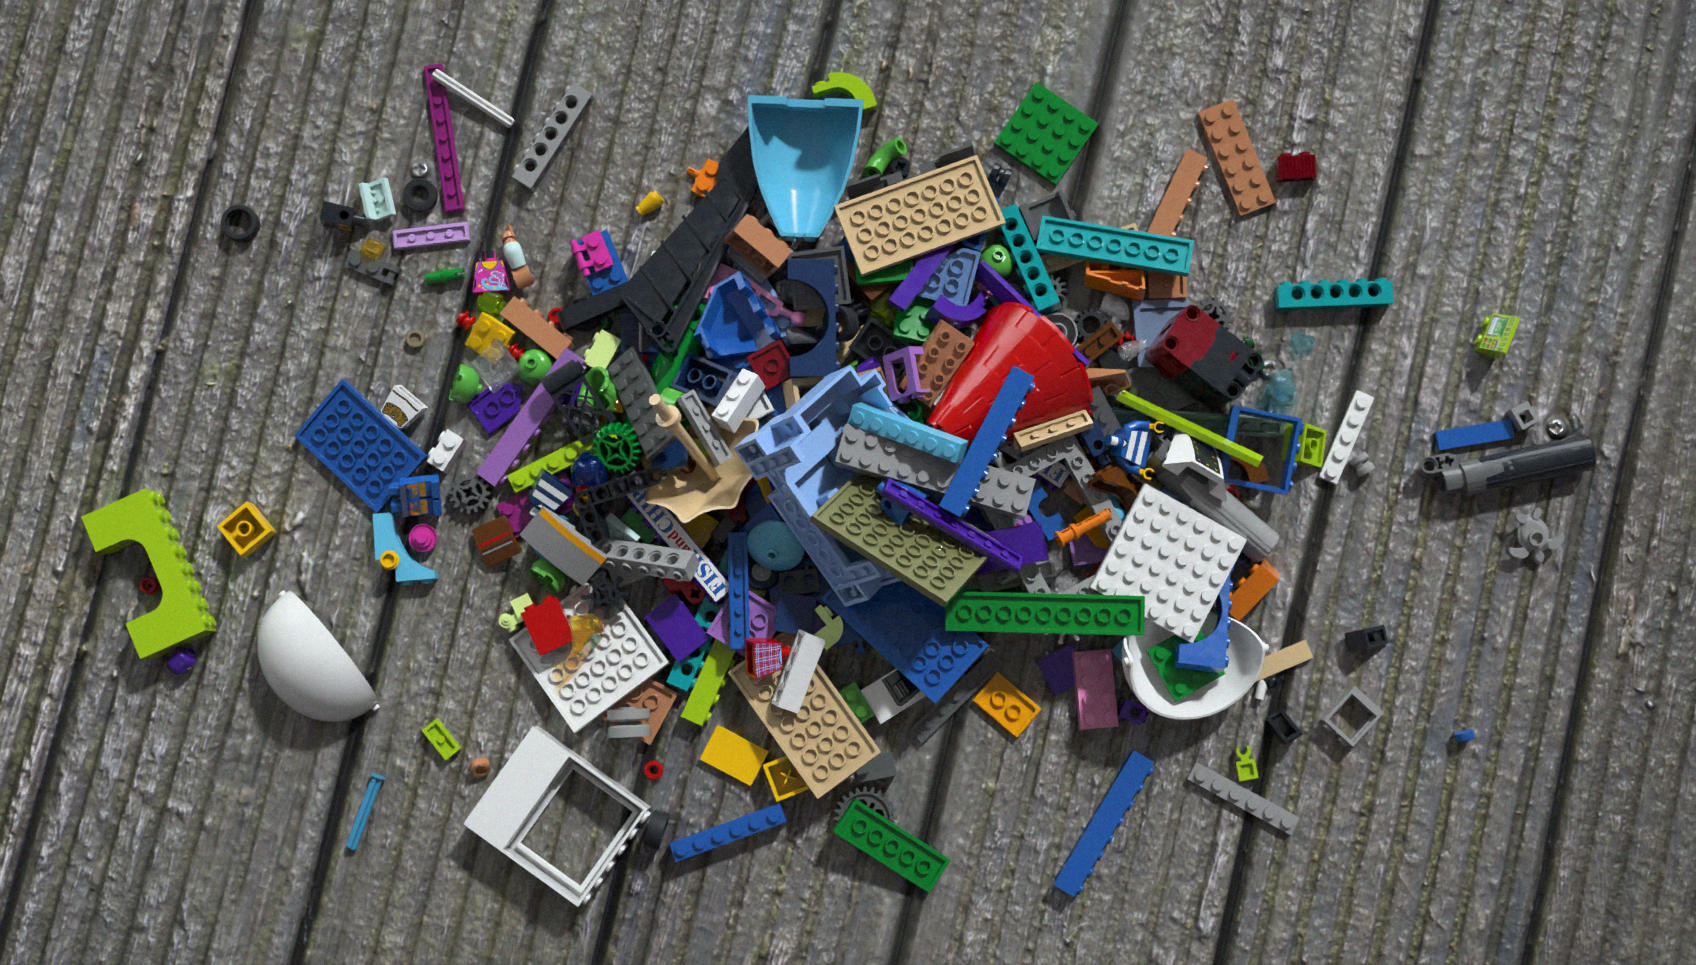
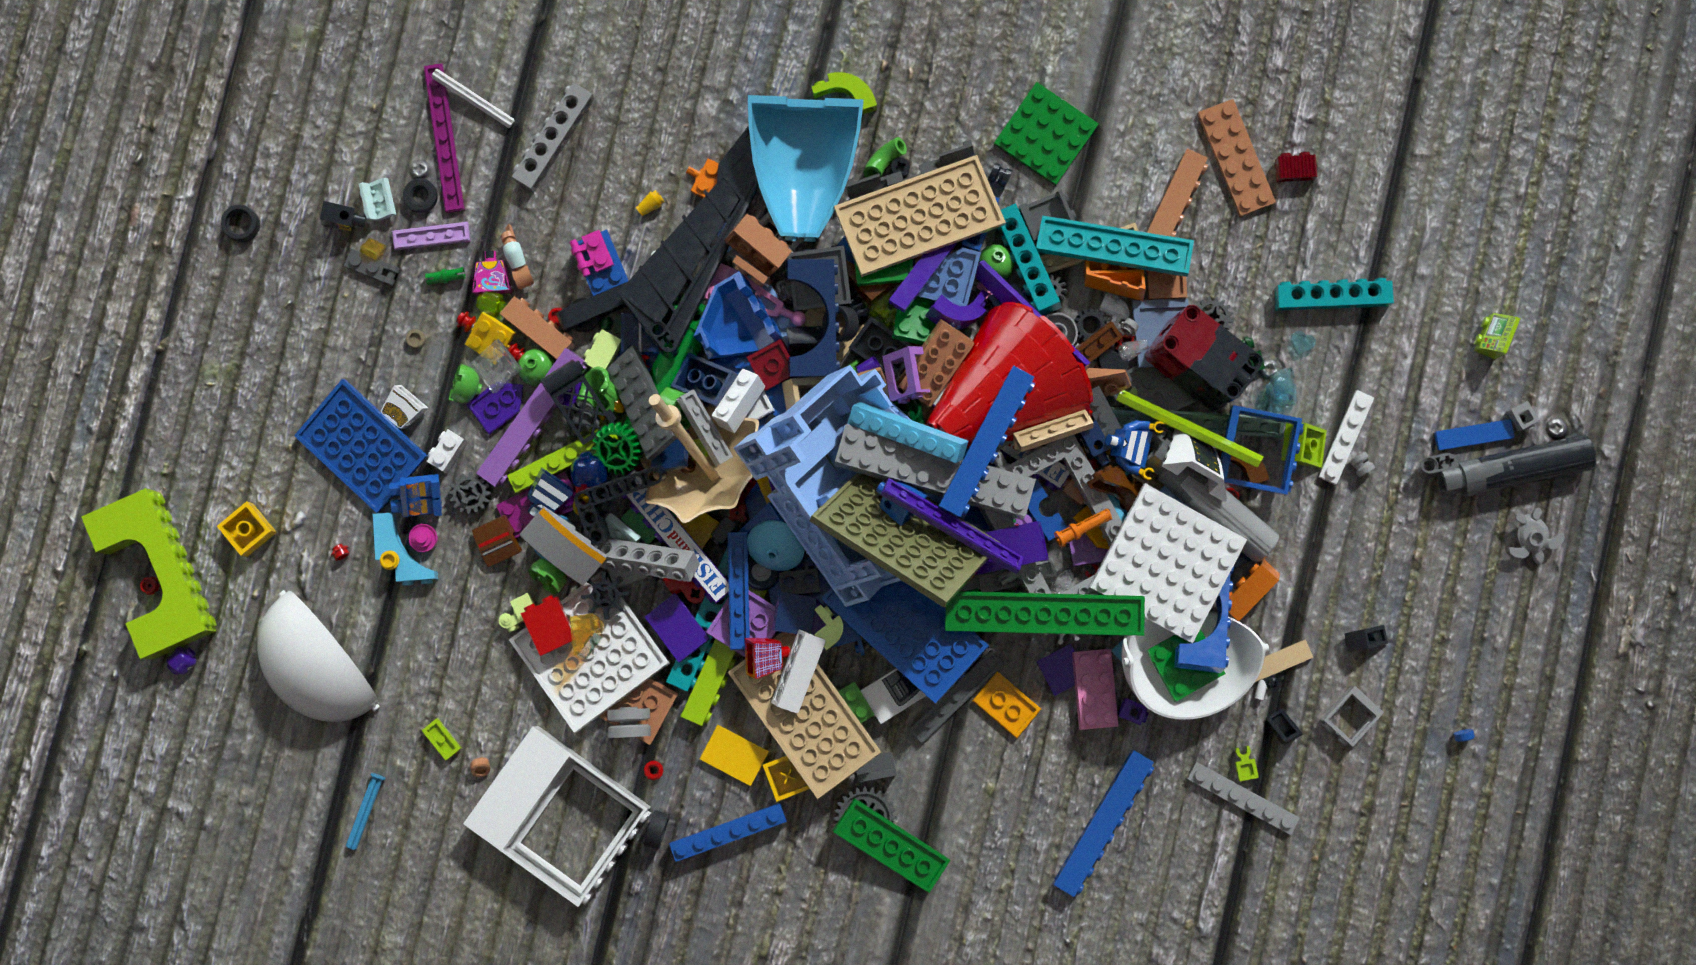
none -> red plate [331,544,350,561]
none -> nougat plate [732,256,773,288]
none -> light grey plate [1121,318,1139,336]

